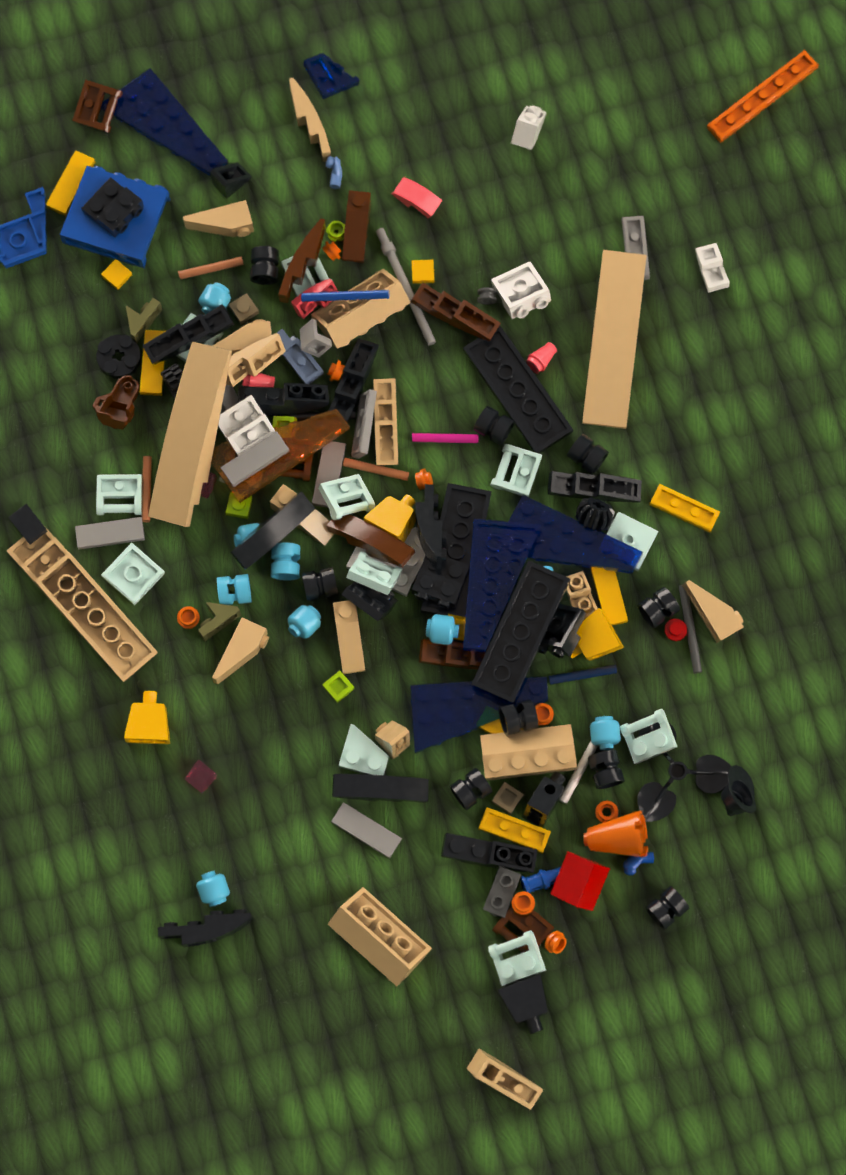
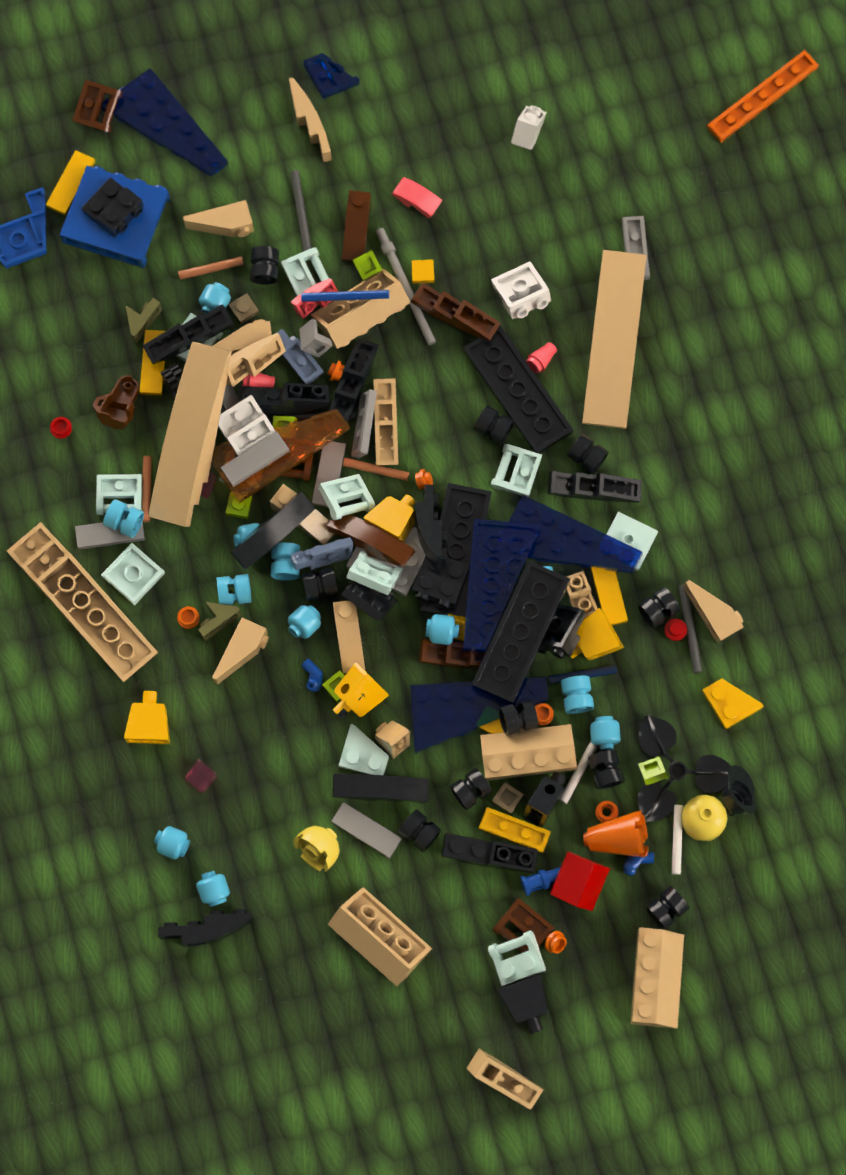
black slope [8,503,48,545] -> none
black plate [96,335,141,379] -> none
yellow tile [101,259,133,290] -> none
black slope [210,162,252,199] -> none
reddish brown slope [278,218,326,304] -> none
orange plate [322,241,341,261] -> none
medium blue arm [326,156,342,189] -> none
lime plate [326,221,345,241] -> none
dark pink bar [412,433,479,443] -> none
dark grey bush [477,287,497,305] -> none
dark grey hinge [483,867,521,918] -> none
orange plate [512,891,535,915] -> none
black gear [575,497,615,532] -> none
light aqua plate [620,709,677,764] -> none
yellow tile [650,484,720,533] -> none
white slope [695,243,729,293] -> none
none -> red plate [50,417,72,439]
none -> medium azure wheel [103,499,144,538]
none -> medium azure head [154,826,190,860]
none -> dark grey bar [291,170,312,252]
none -> sand blue hinge [291,537,353,570]
none -> light yellow cylinder [293,826,340,872]
none -> blue arm [301,659,323,692]
none -> yellow torso [332,663,389,719]
none -> lime plate [353,250,382,280]
none -> black wheel [398,809,442,853]
none -> medium azure wheel [561,675,594,714]
none -> tan slope [630,927,684,1029]
none -> lime plate [638,756,668,785]
none -> white bar [671,805,683,875]
none -> light yellow cylinder [681,795,727,841]
none -> yellow wing [702,679,764,730]

